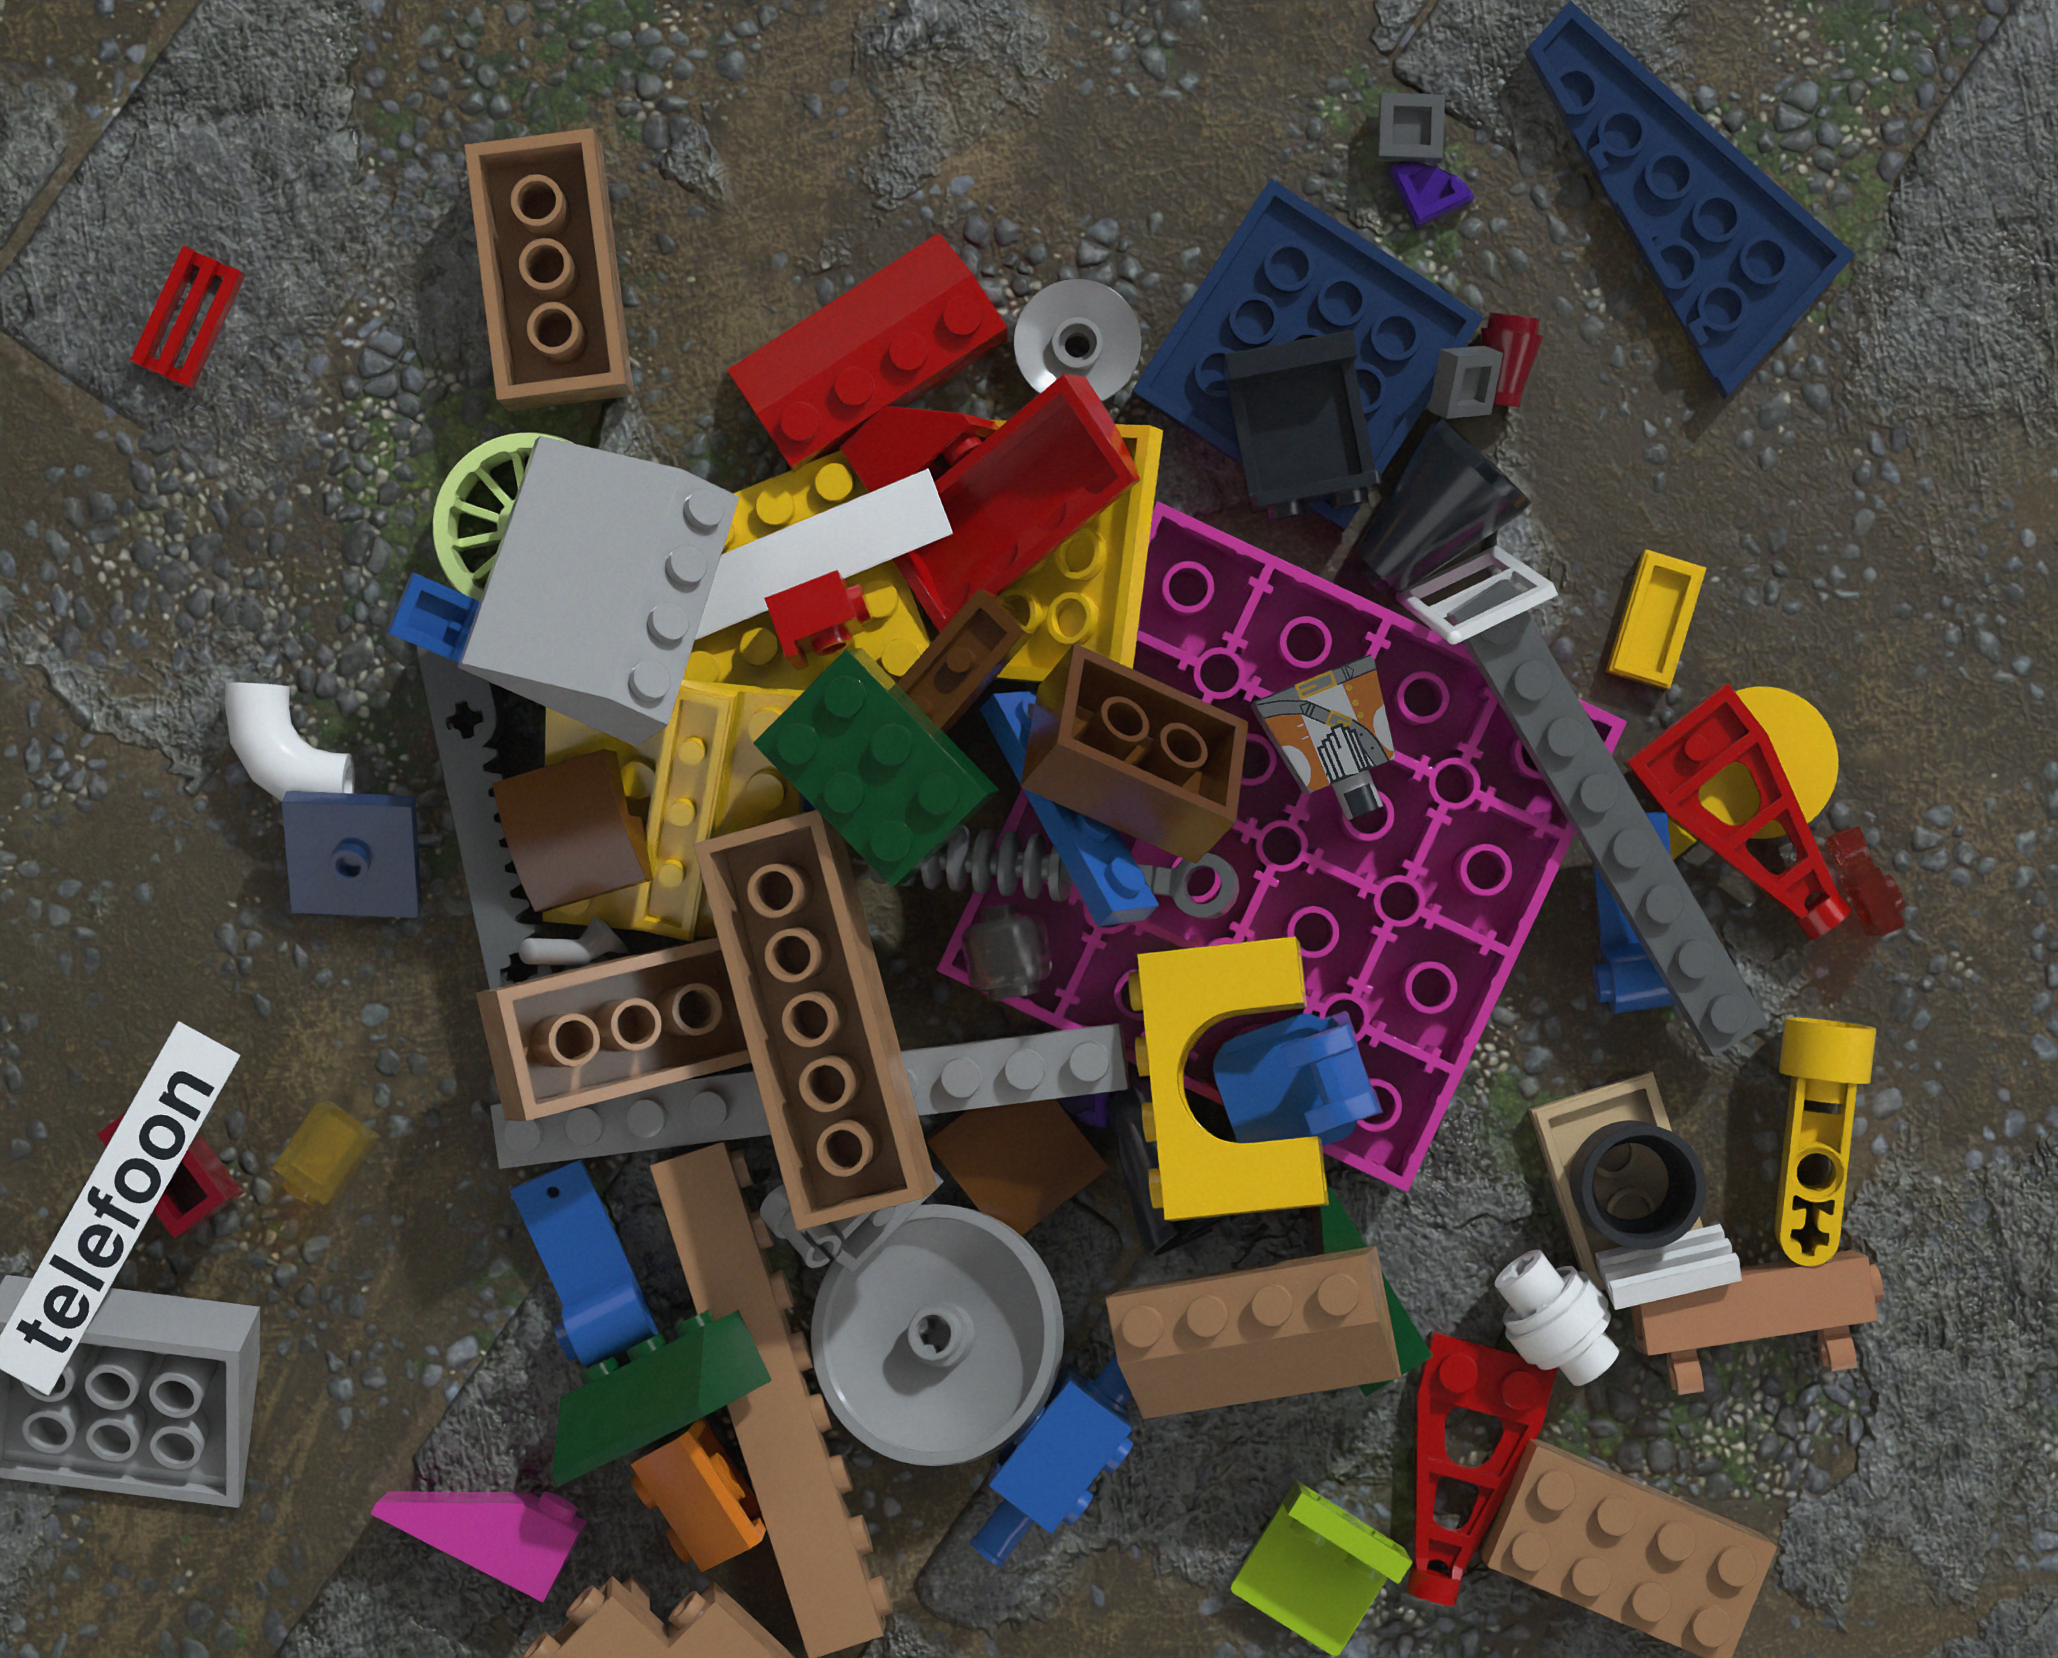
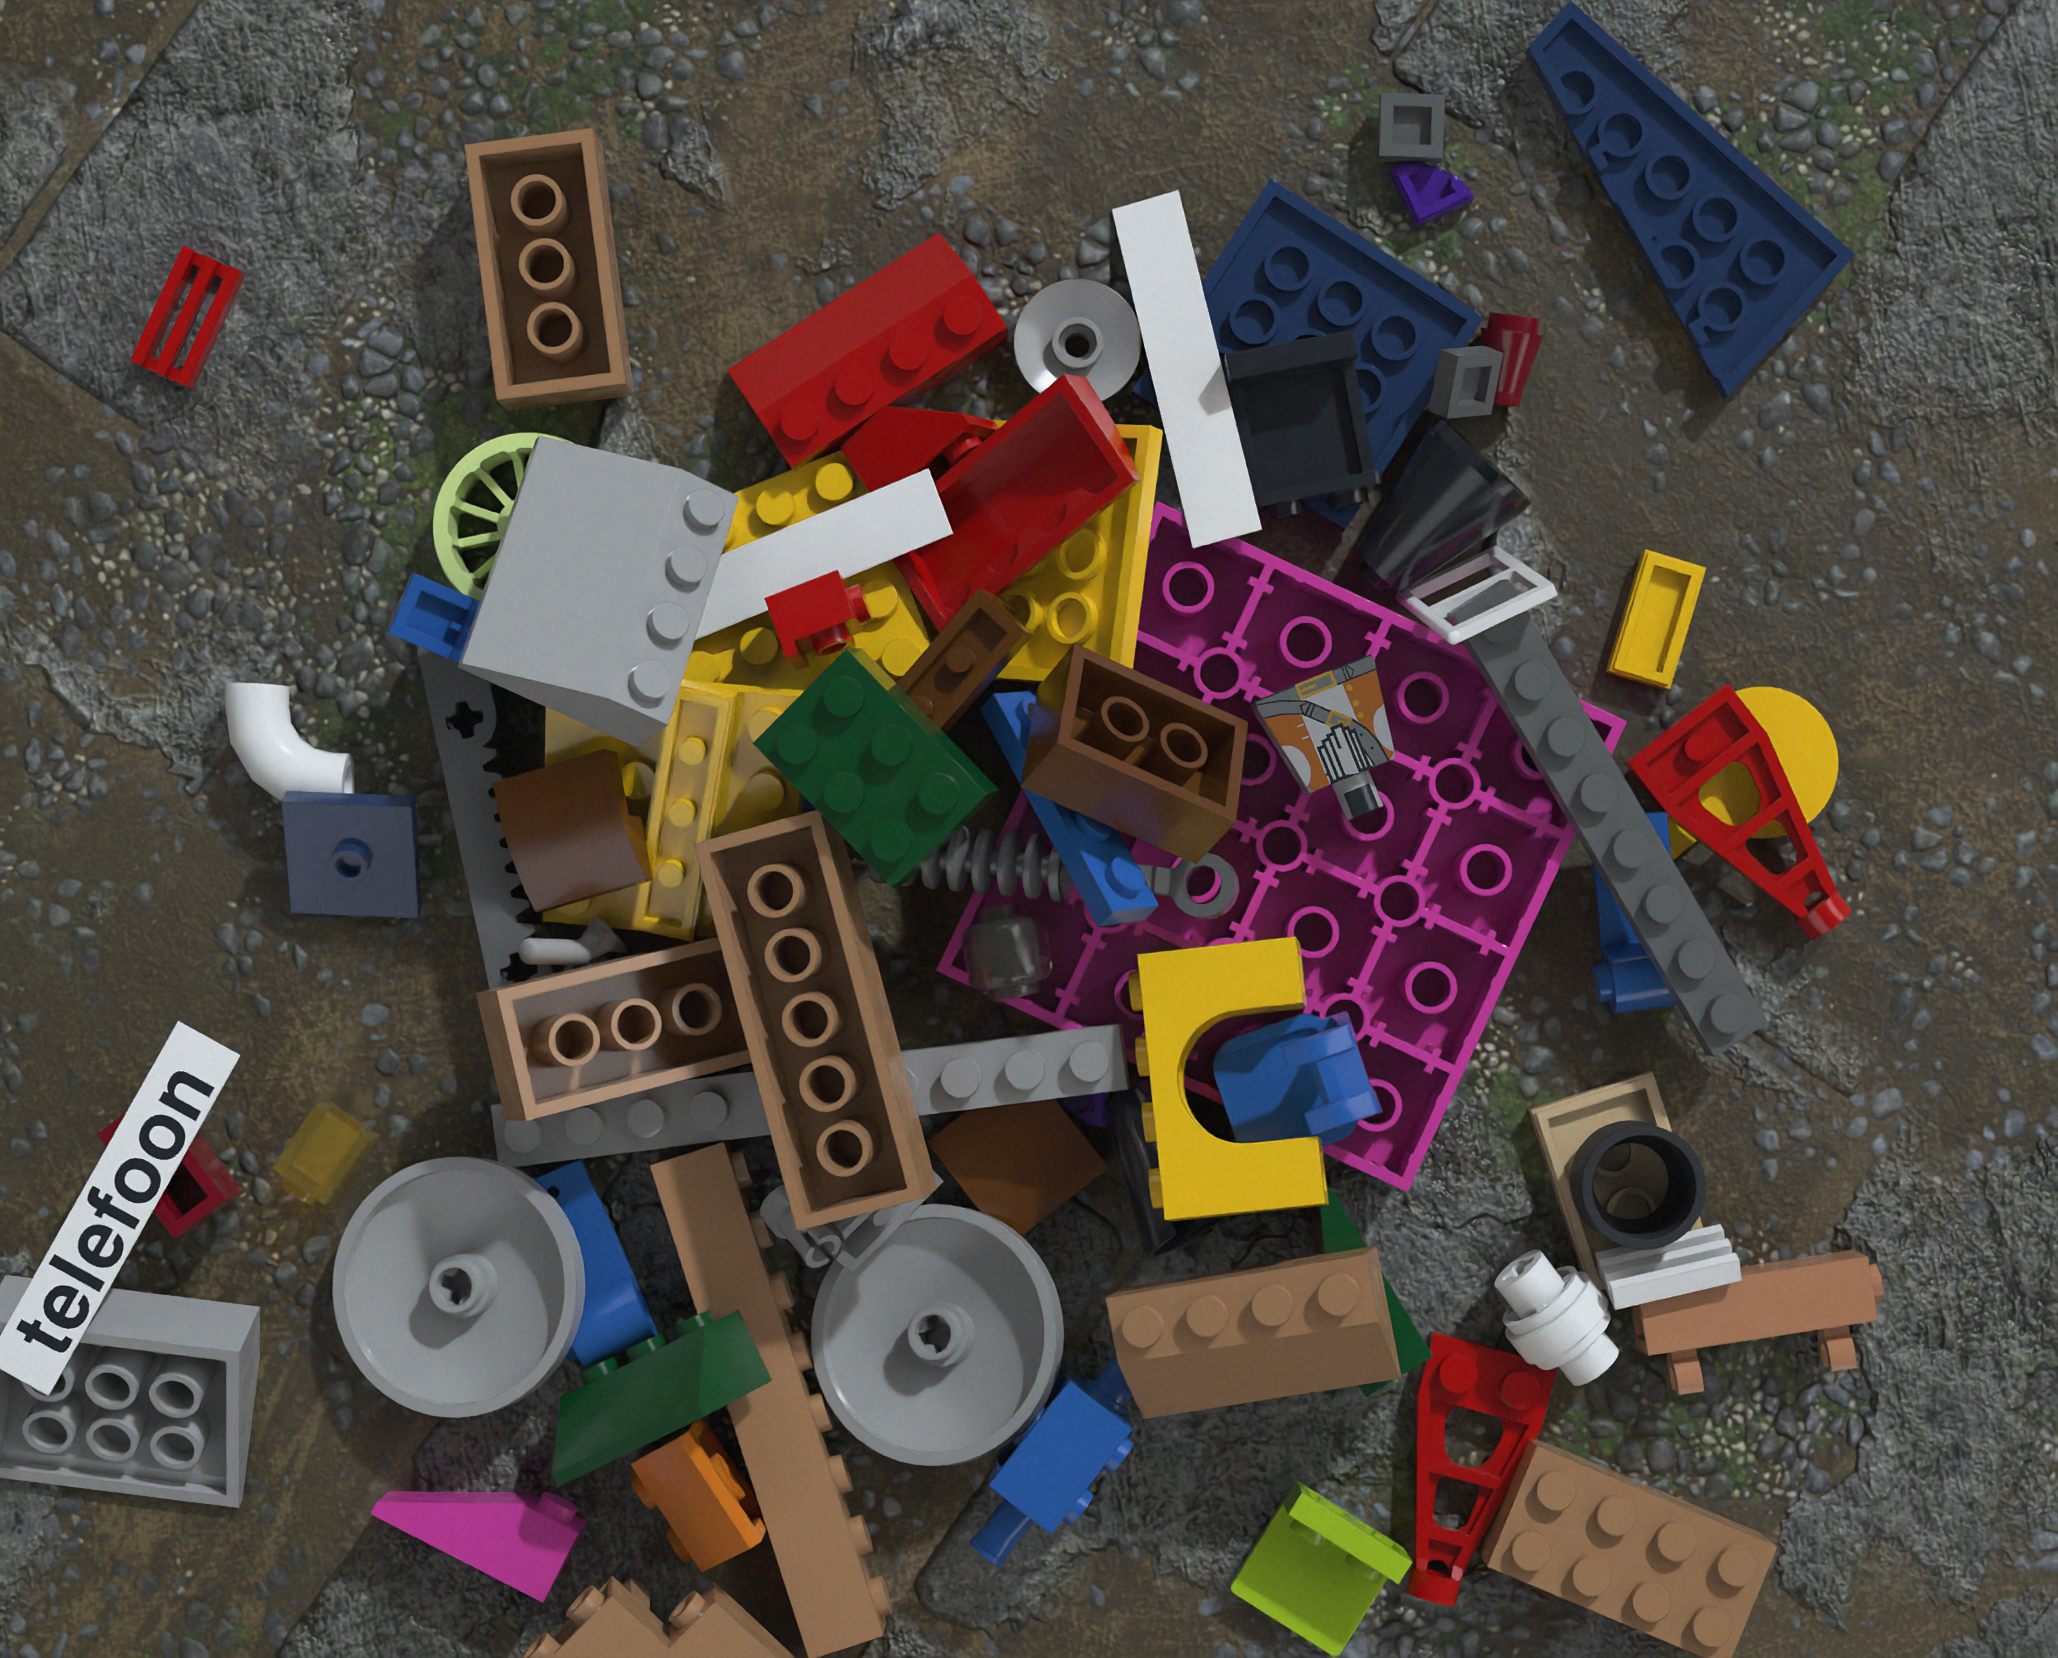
yellow beam [1774,1017,1876,1266] -> none
clear red plate [1824,826,1906,936] -> none
none -> light grey dish [332,1157,585,1418]
none -> white sticker [1112,190,1262,549]

